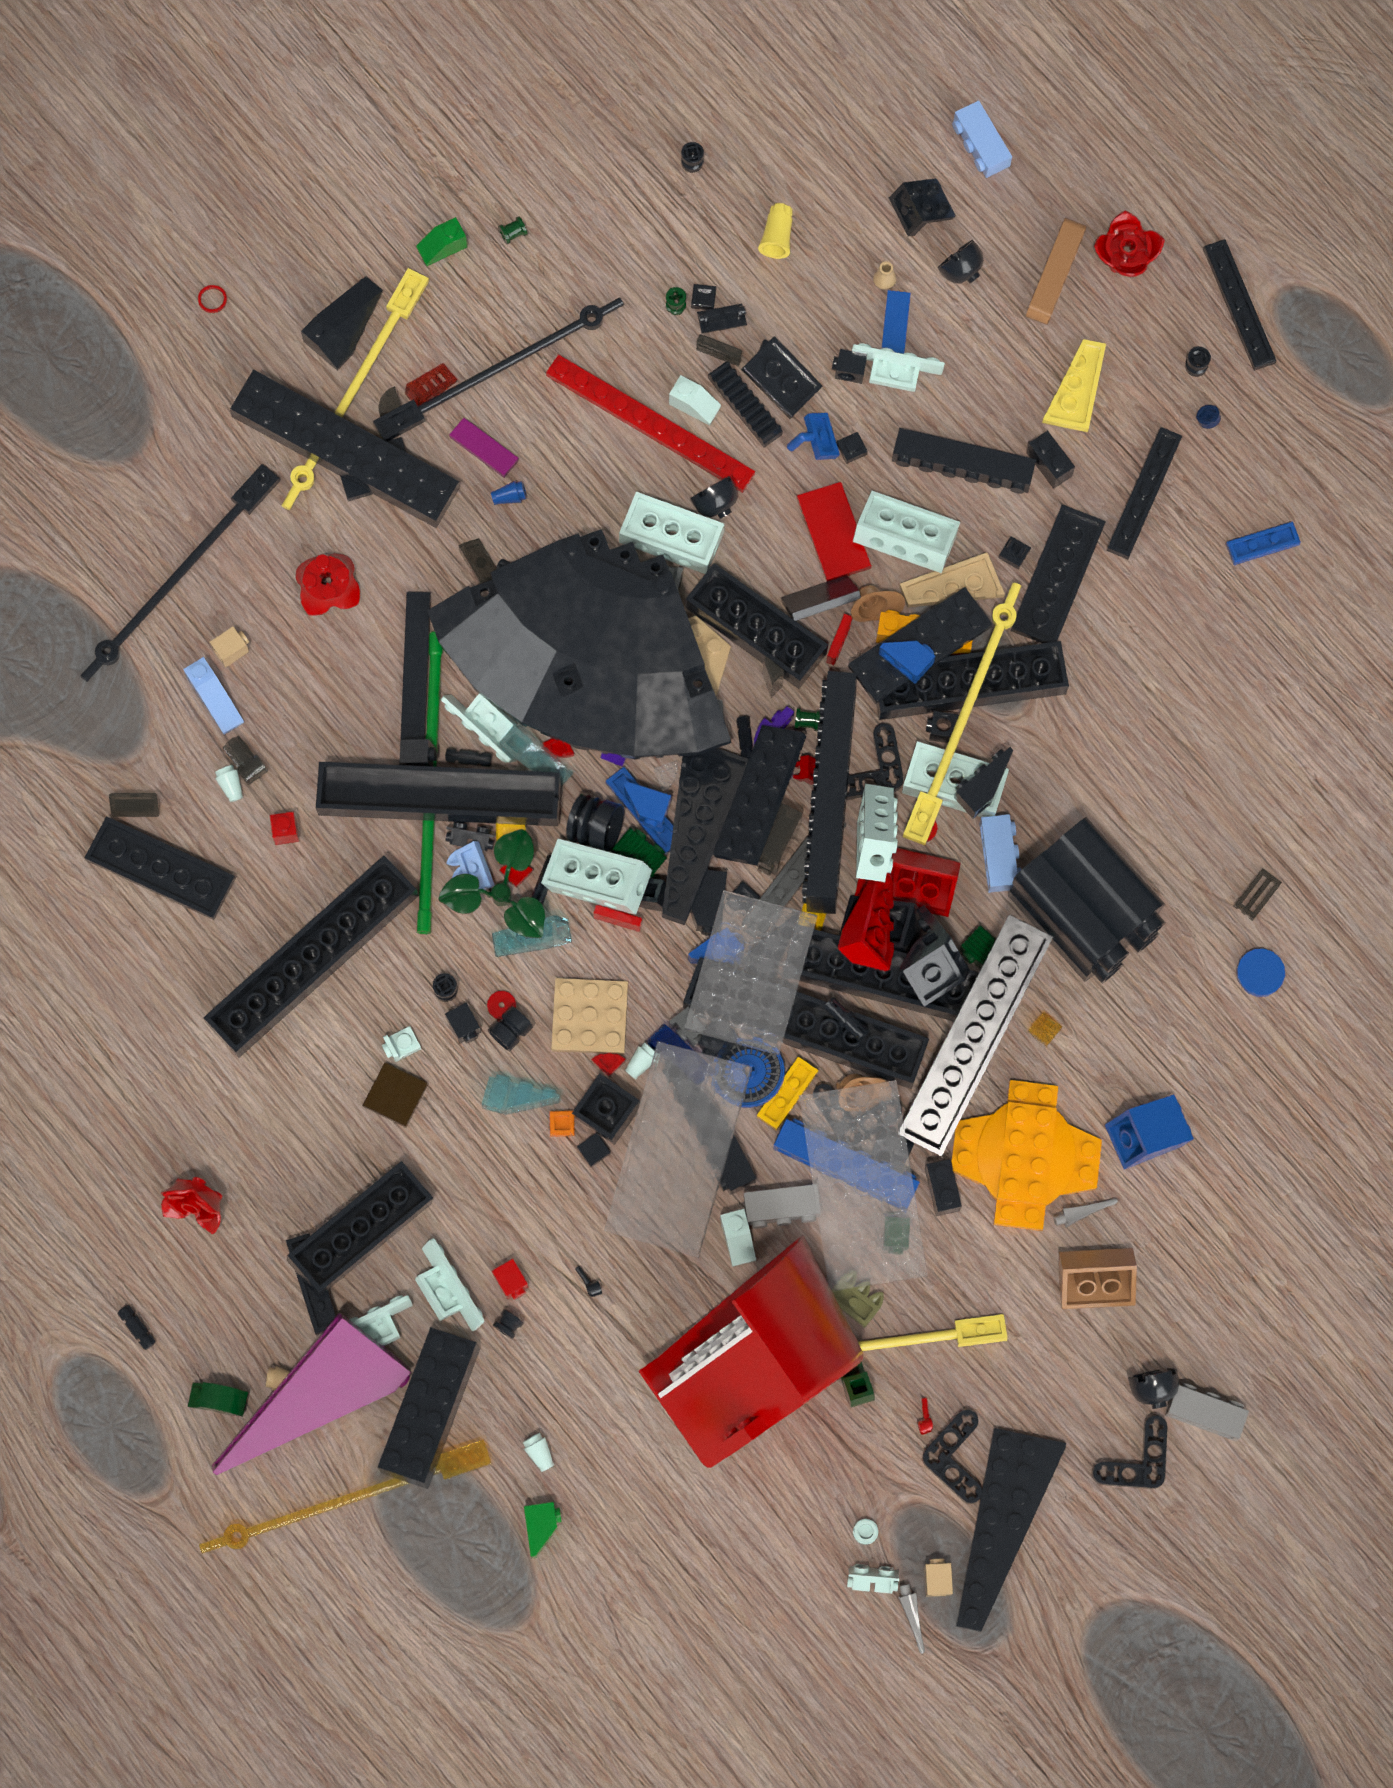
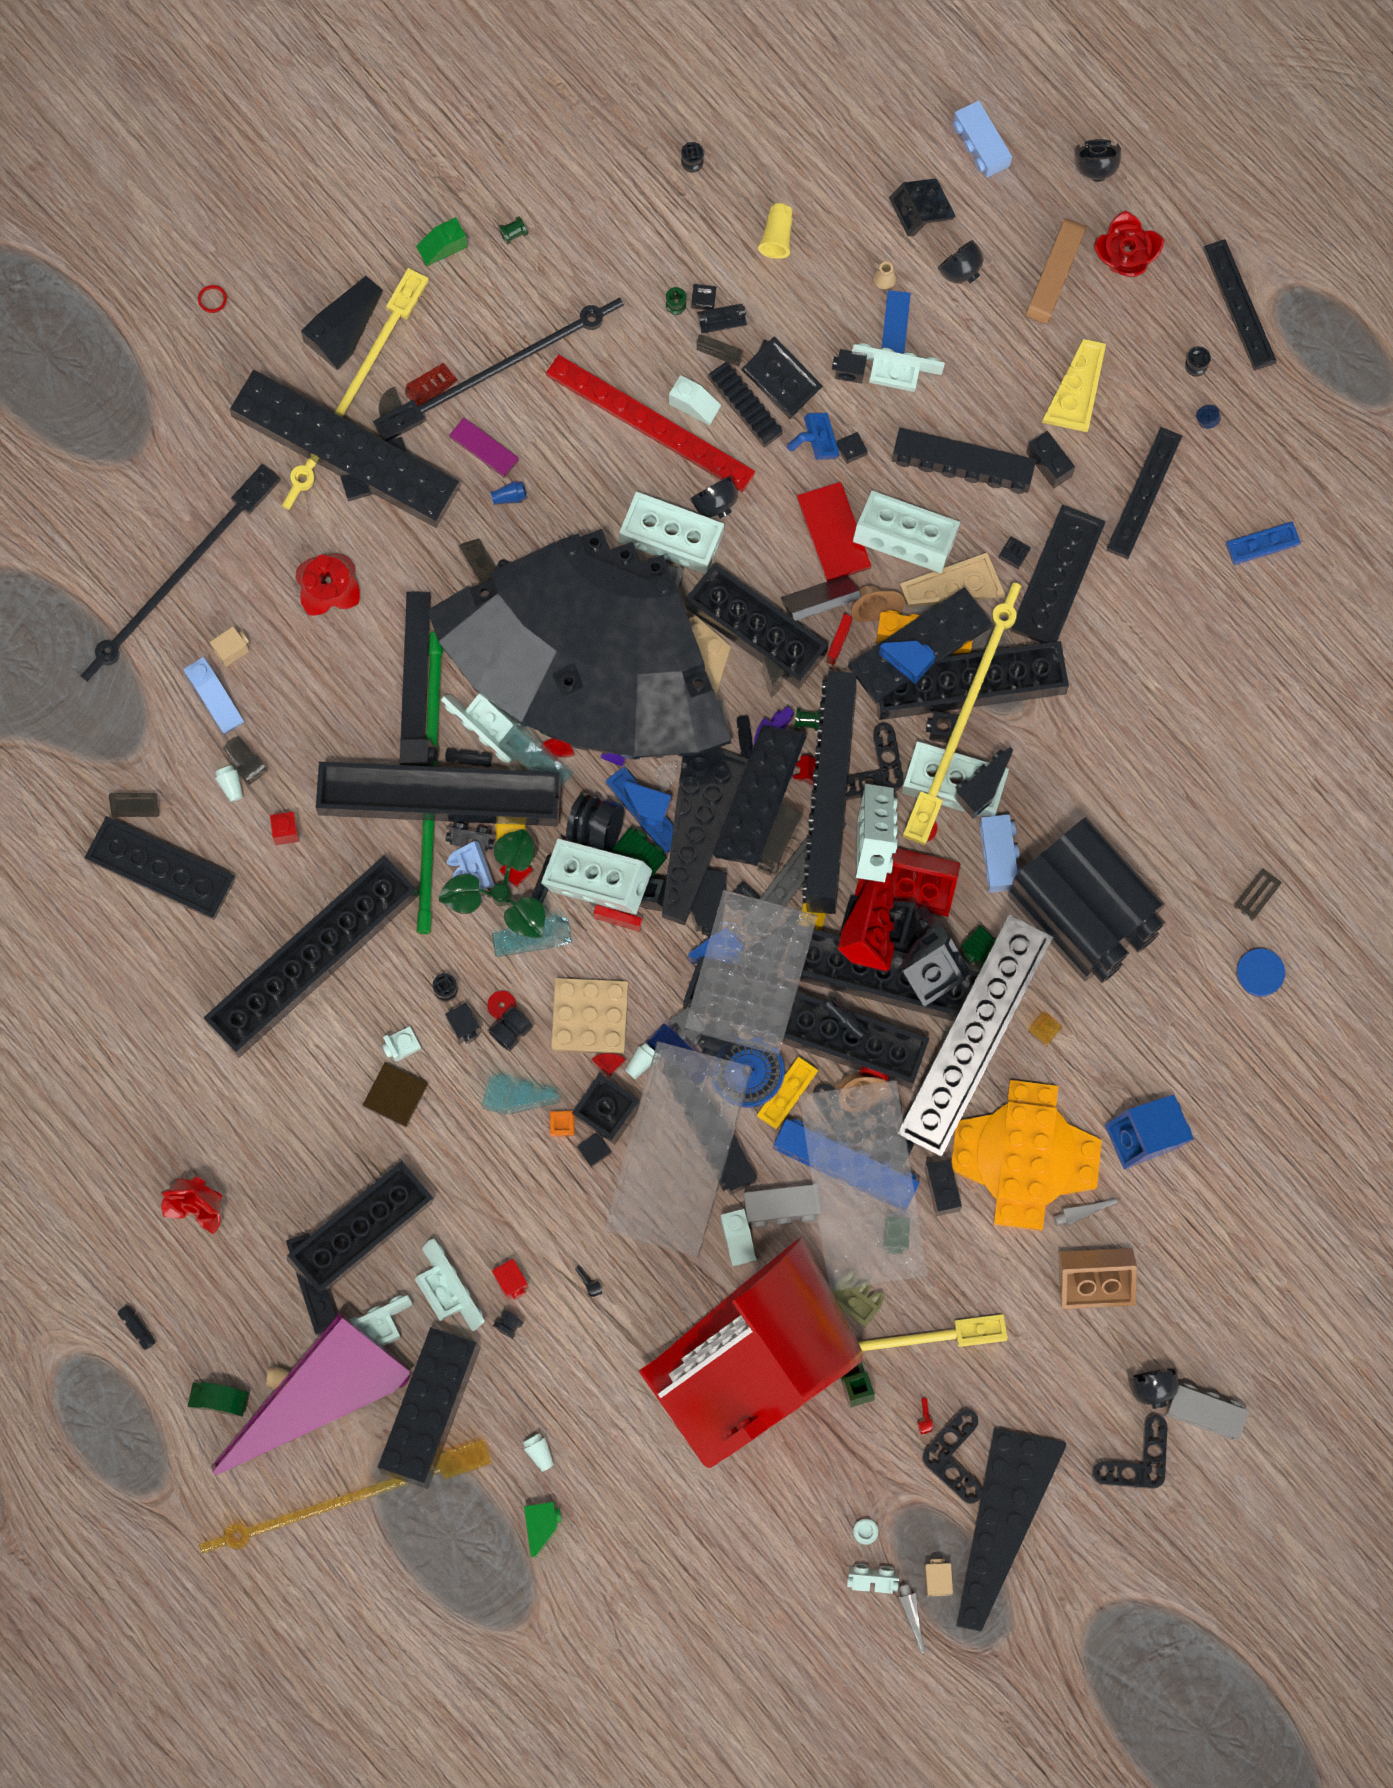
none -> red piece [859,1068,889,1082]
none -> black cylinder [1075,139,1121,182]

